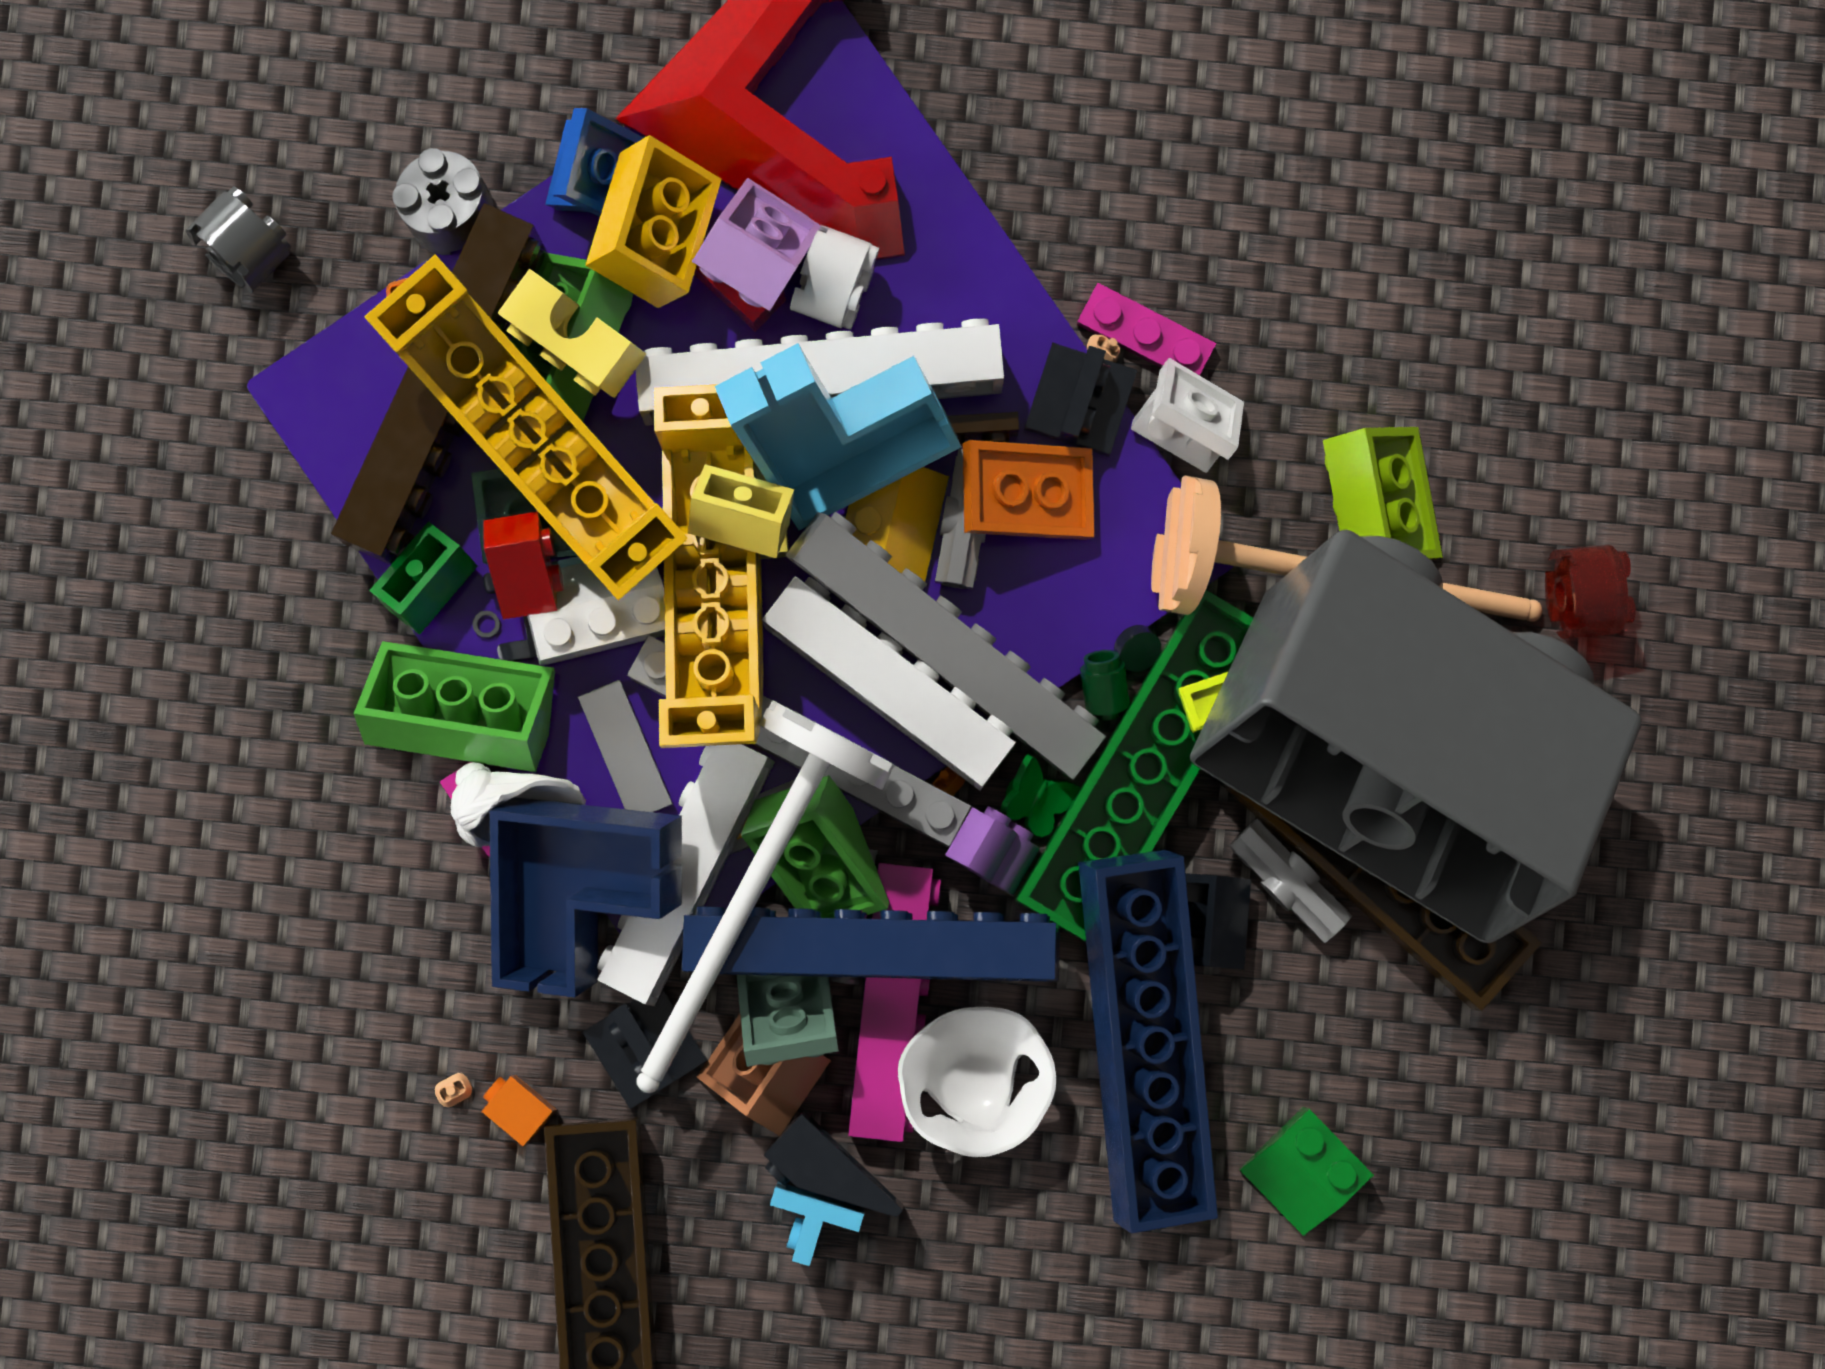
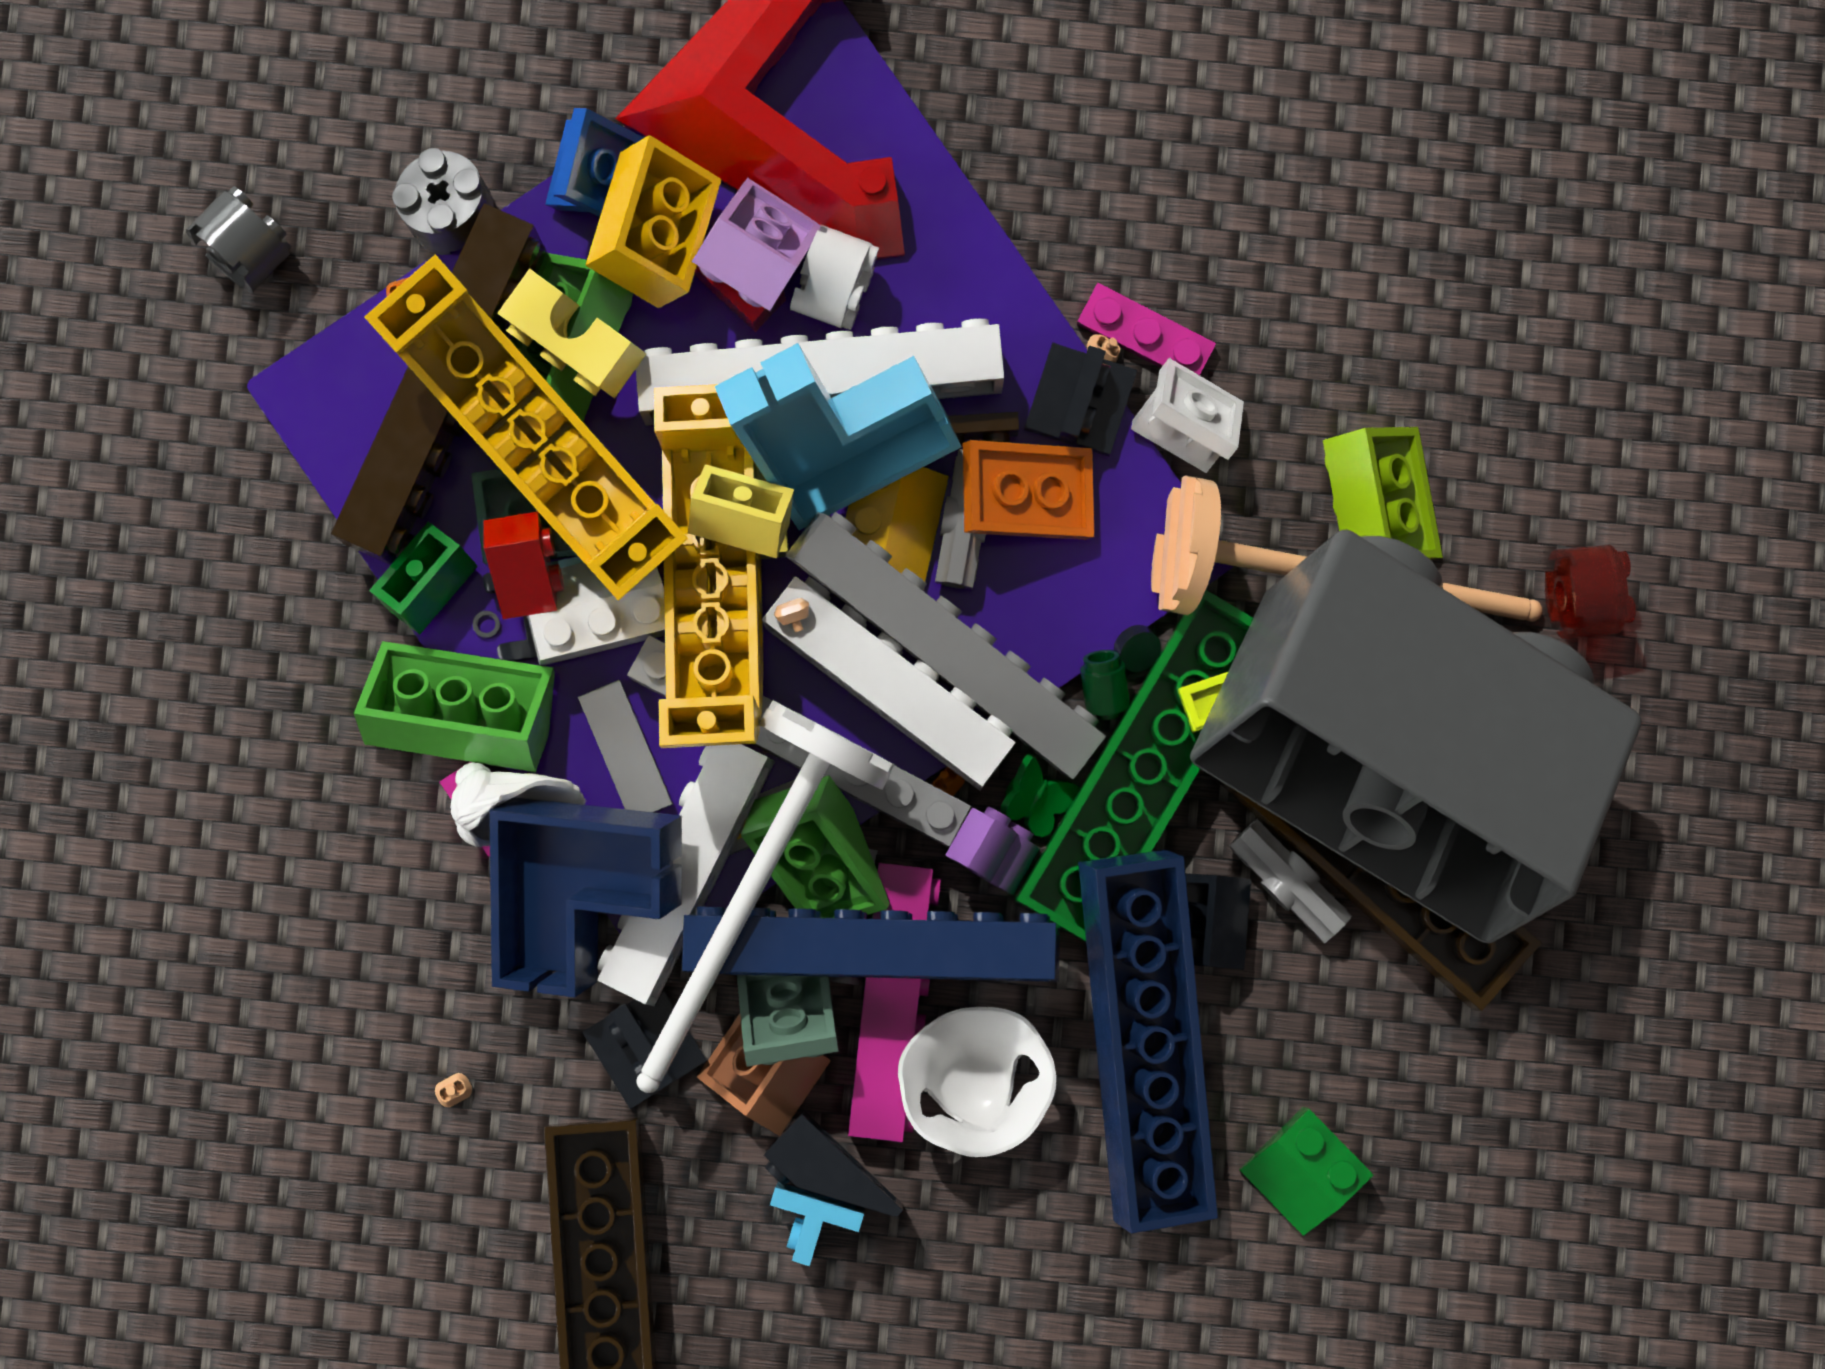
orange brick [481,1075,557,1147] -> none
none -> light nougat rock [774,598,809,632]

